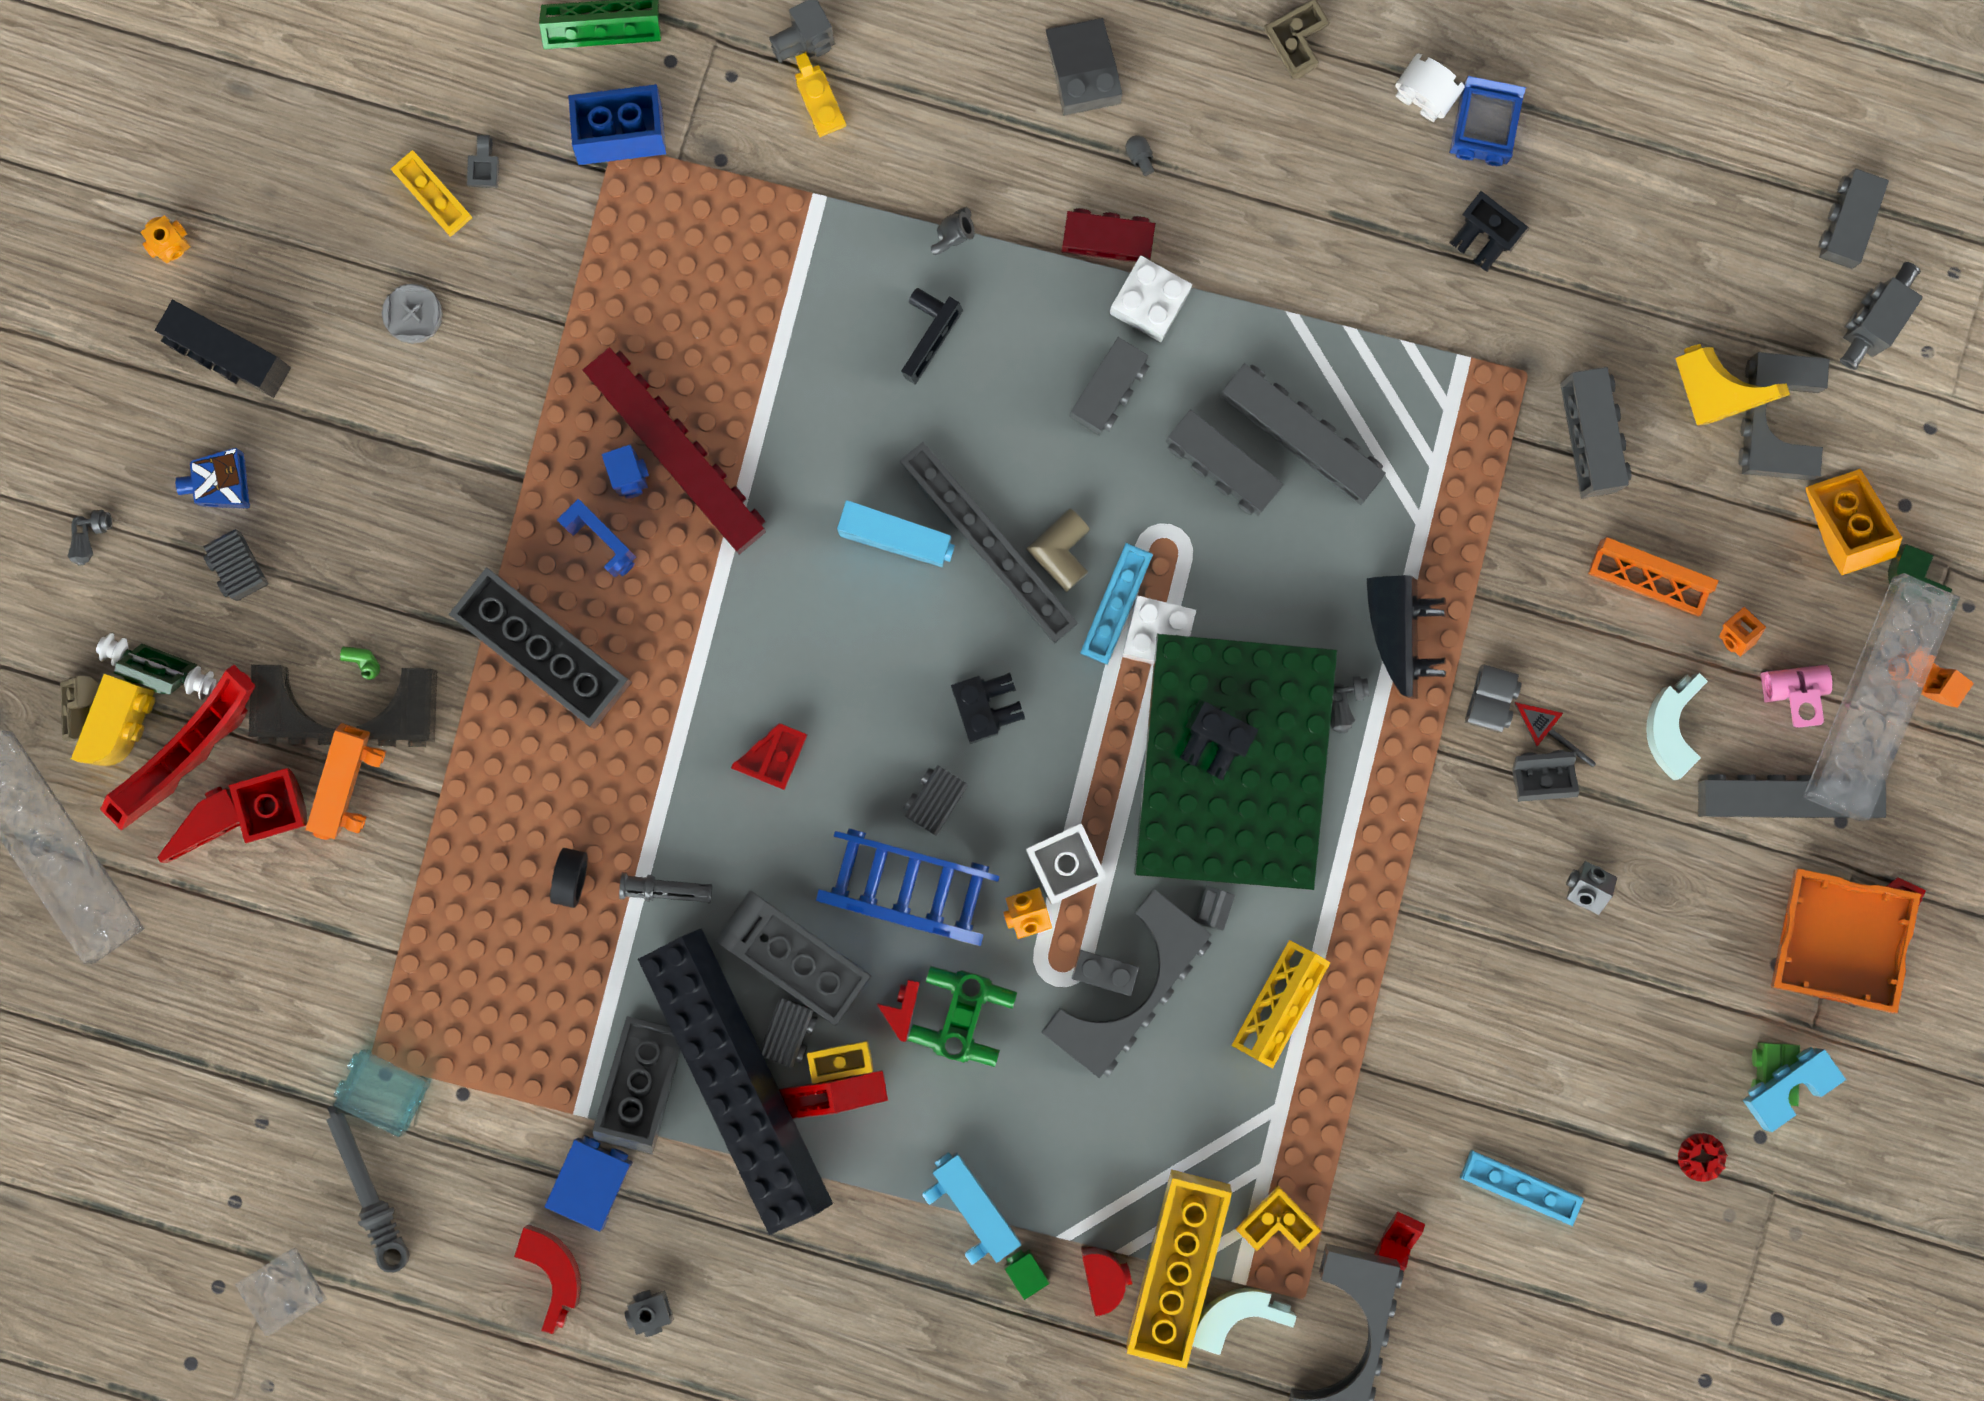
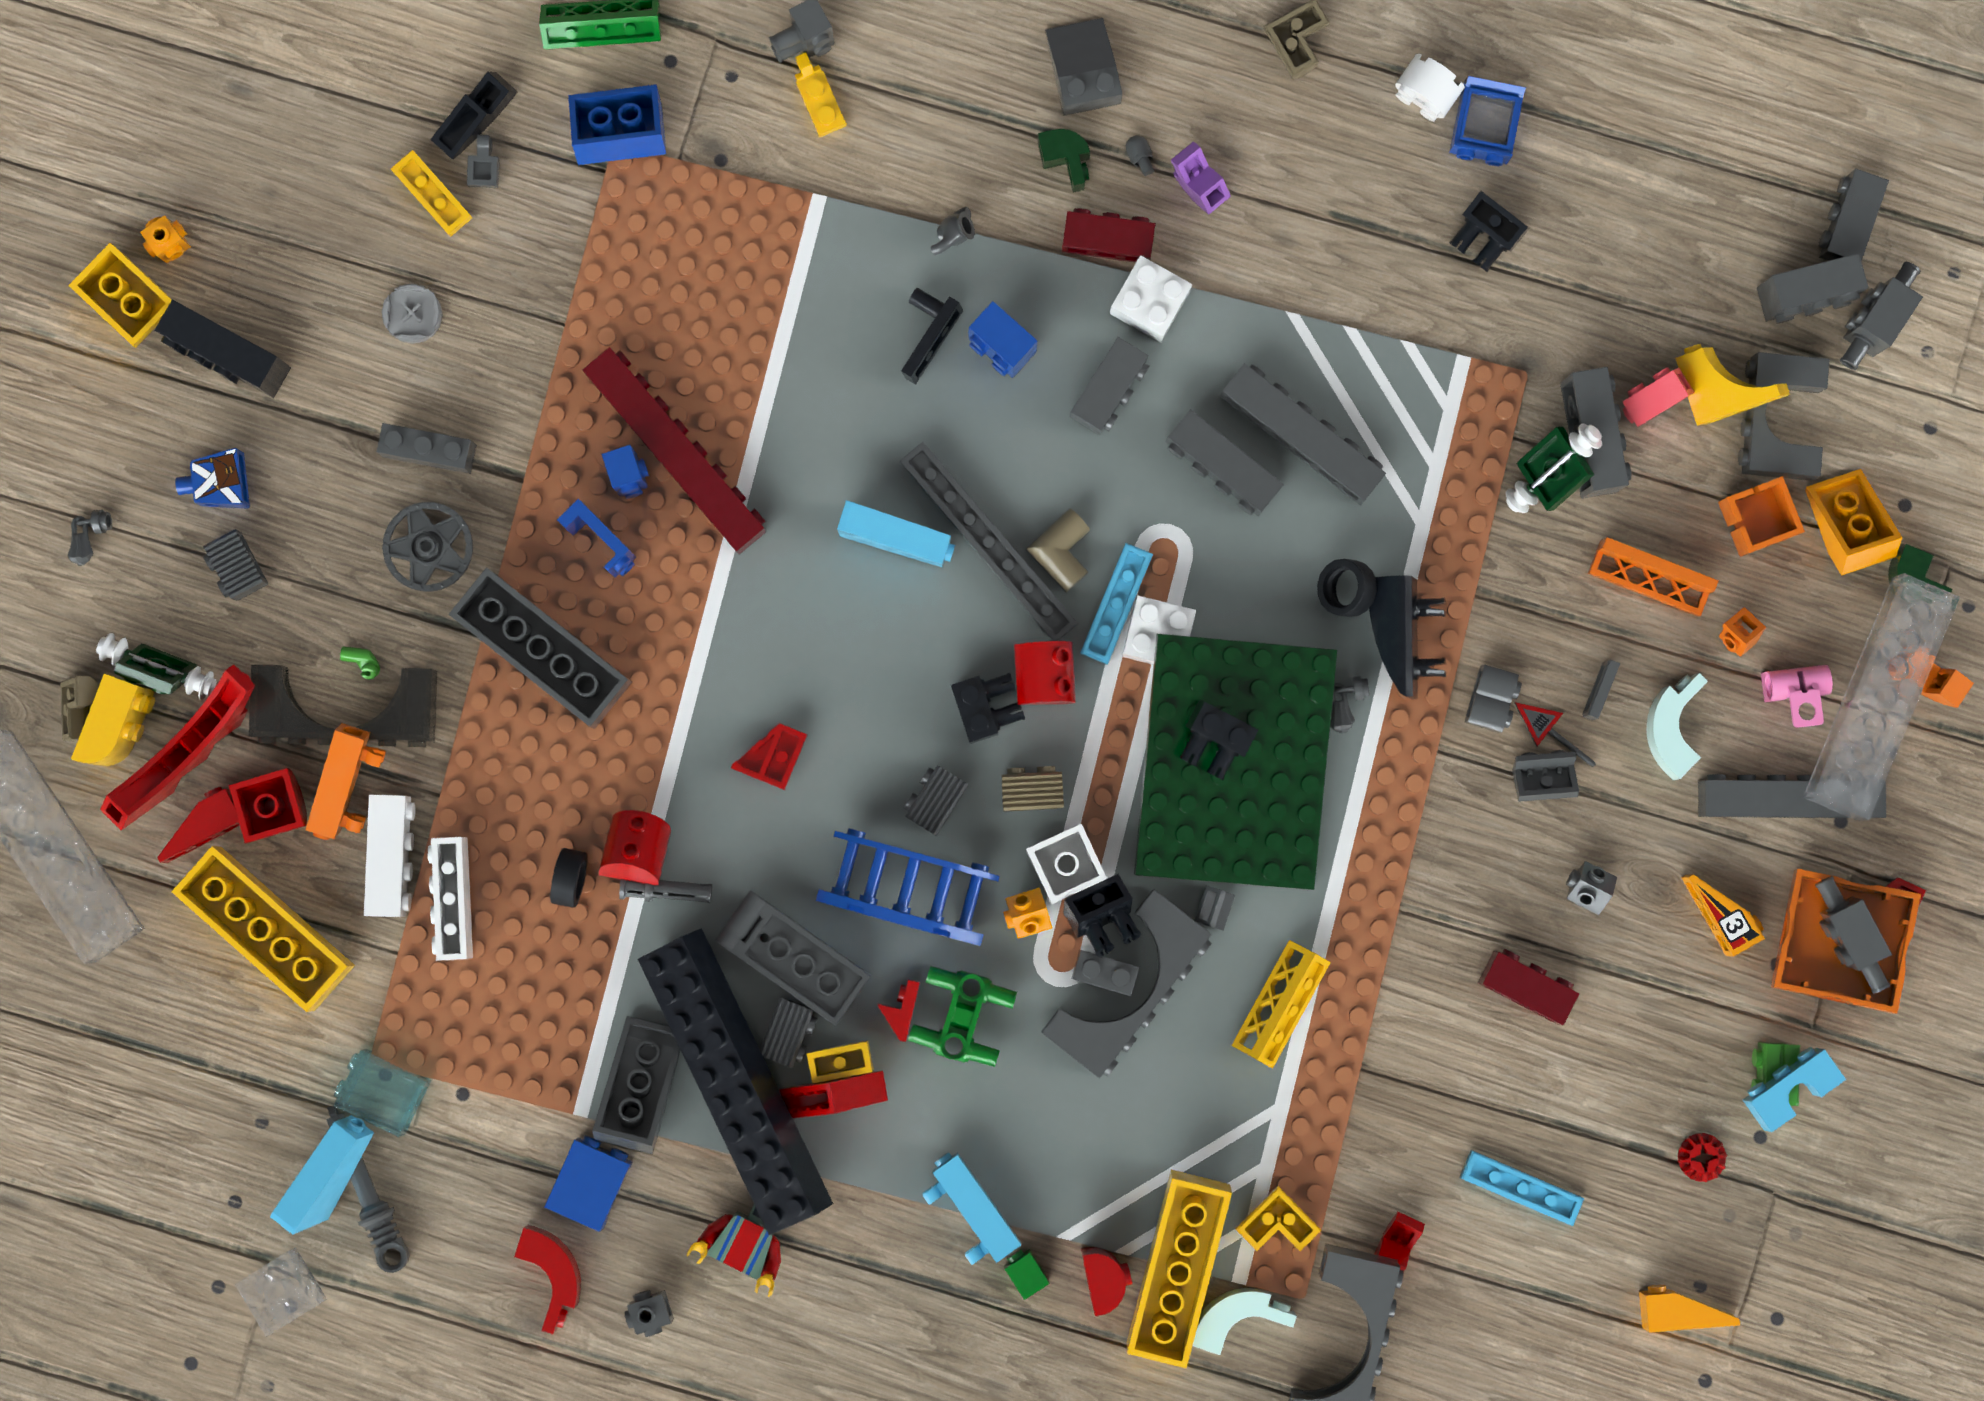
none -> yellow brick [68,243,172,348]
none -> yellow brick [171,846,355,1012]
none -> medium azure slope [270,1115,374,1235]
none -> white brick [364,795,415,917]
none -> dark grey brick [377,423,477,474]
none -> dark grey wheel [382,502,473,592]
none -> white brick [428,837,473,961]
none -> black slope [430,71,518,159]
none -> red brick [599,810,671,886]
none -> torso [686,1205,781,1297]
none -> blue brick [968,301,1038,378]
none -> dark tan brick [1001,766,1064,812]
none -> red brick [1014,641,1076,705]
none -> dark green brick [1037,129,1090,192]
none -> black brick [1063,874,1141,957]
none -> medium lavender brick [1171,141,1231,215]
none -> black tyre [1317,559,1377,617]
none -> dark red brick [1478,949,1580,1026]
none -> dark green plate [1506,424,1602,513]
none -> dark grey tile [1582,660,1620,721]
none -> coral brick [1622,367,1695,427]
none -> light orange slope [1639,1285,1740,1332]
none -> light orange slope [1681,874,1765,957]
none -> orange piece [1718,476,1805,557]
none -> dark grey brick [1756,253,1869,324]
none -> dark grey brick [1815,876,1892,994]

